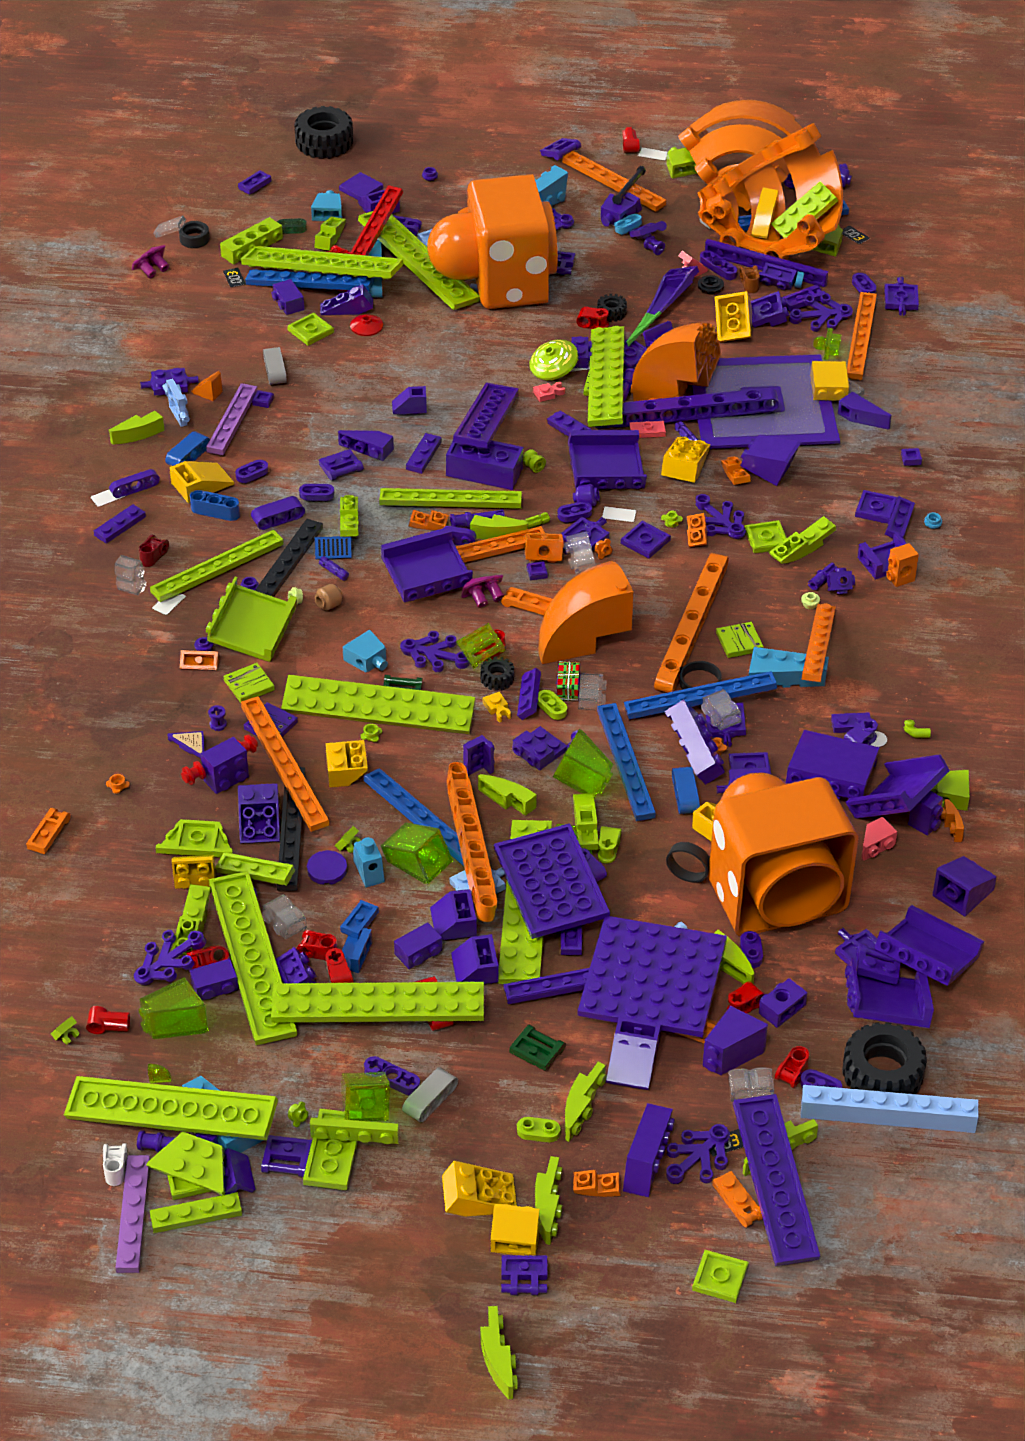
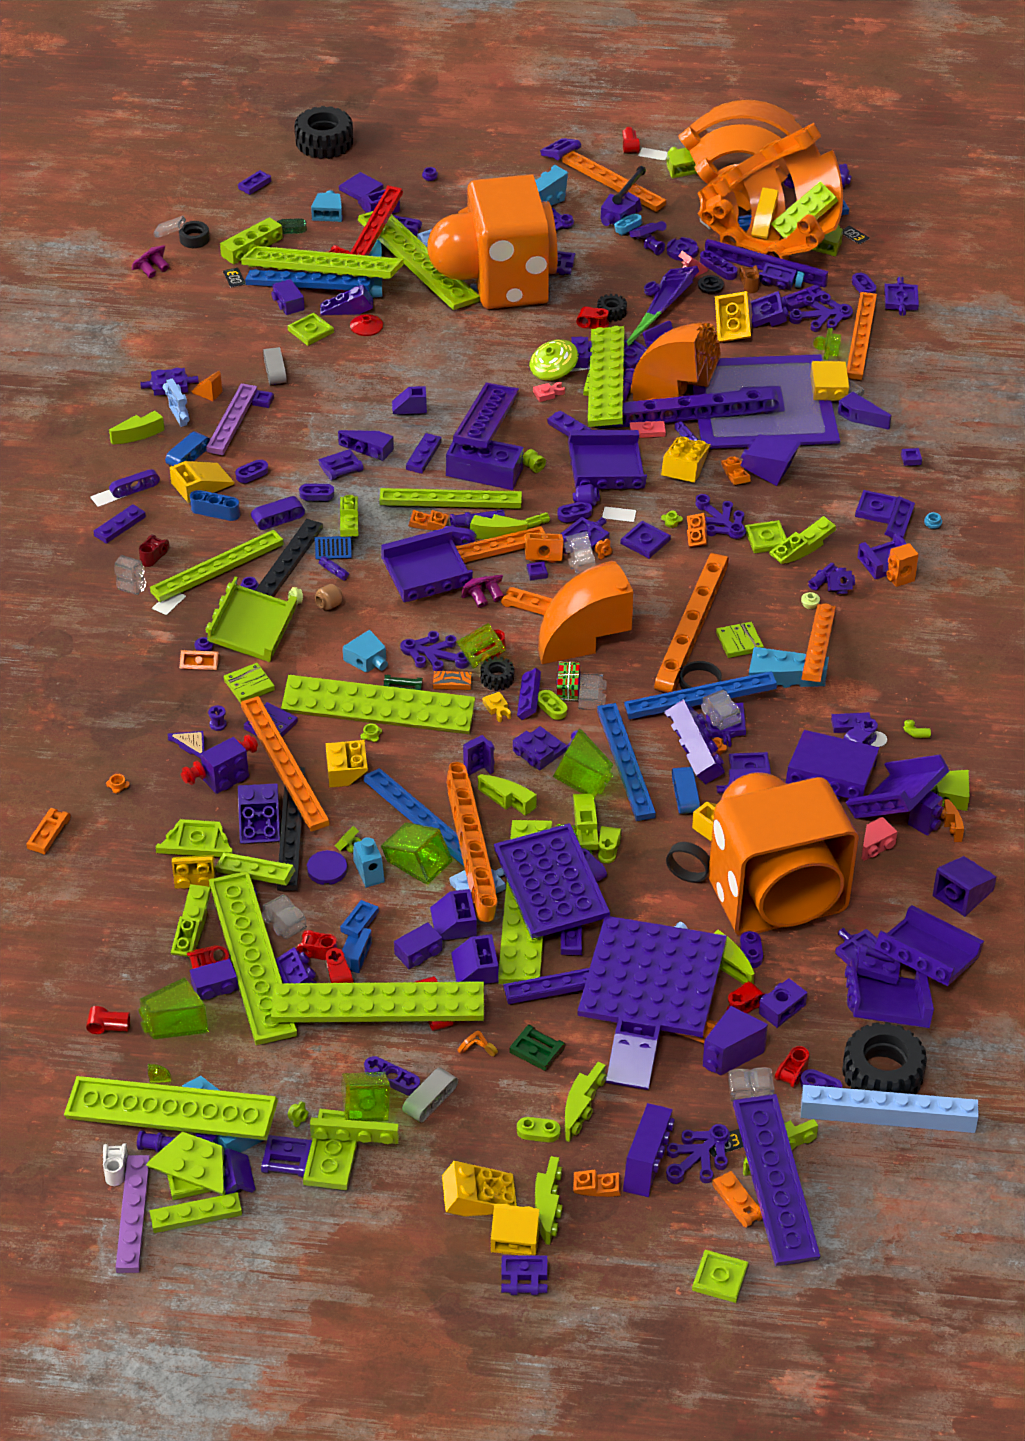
lime tile [51,1016,79,1045] -> none
dark purple plant [134,930,206,985] -> none
lime slope [314,216,346,250] -> none
lime slope [480,1306,518,1399] -> none
none -> orange tile [433,671,472,690]
none -> orange piece [457,1031,498,1057]
none -> dark purple plate [644,281,660,296]
none -> dark purple tile [667,237,699,261]

